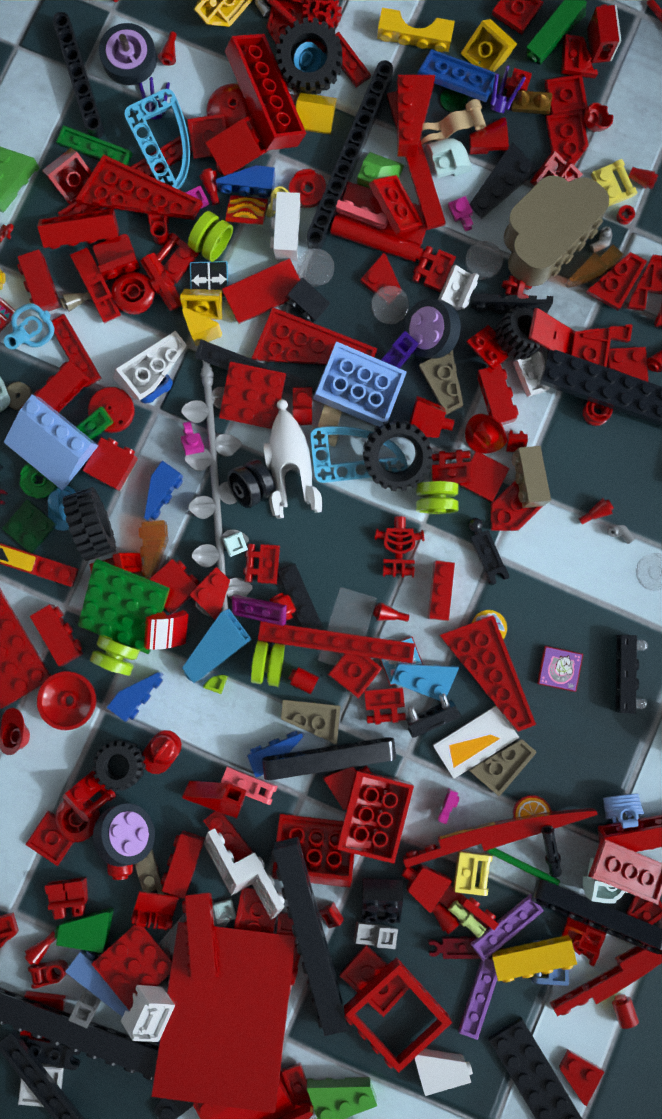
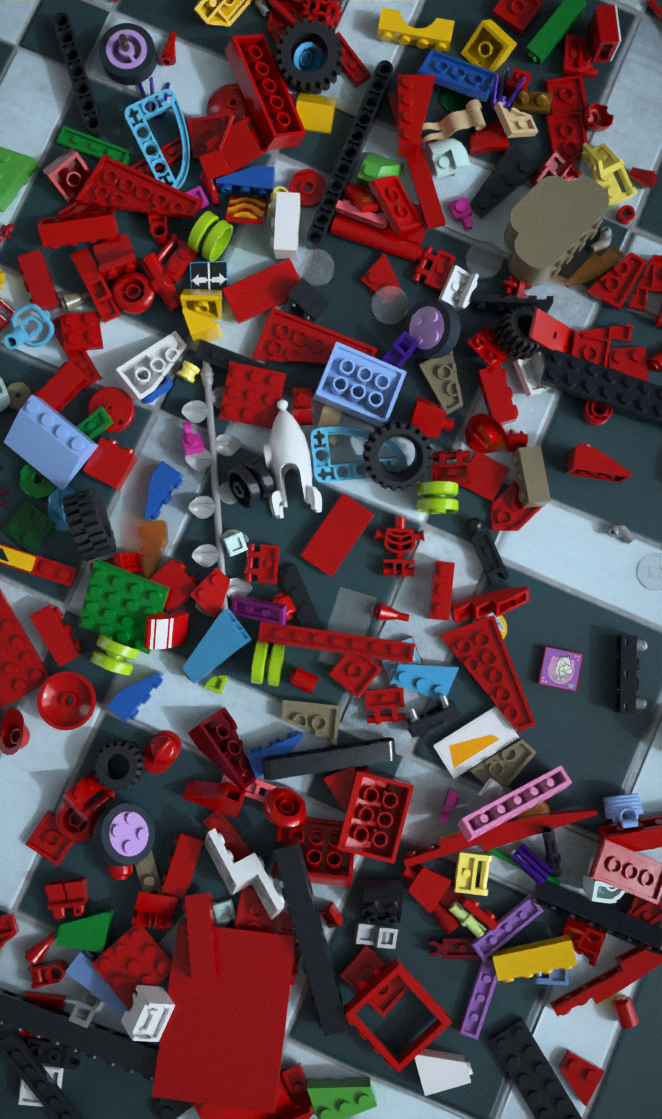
red cone [578,498,614,525] -> none
none -> red plate [59,311,103,352]
none -> light yellow wheel [177,361,200,384]
none -> dark red wedge [188,707,257,791]
none -> red piece [199,114,235,181]
none -> red hat [263,786,307,827]
none -> red tile [300,493,375,578]
none -> red tile [345,185,379,213]
none -> red slope [451,586,529,623]
none -> bright pink brick [457,766,572,842]
none -> light grey slope [478,778,514,802]
none -> tan wing [494,102,539,138]
none -> dark purple tile [510,843,553,886]
none -> red slope [565,443,632,483]
none -> light yellow bracket [581,143,622,177]

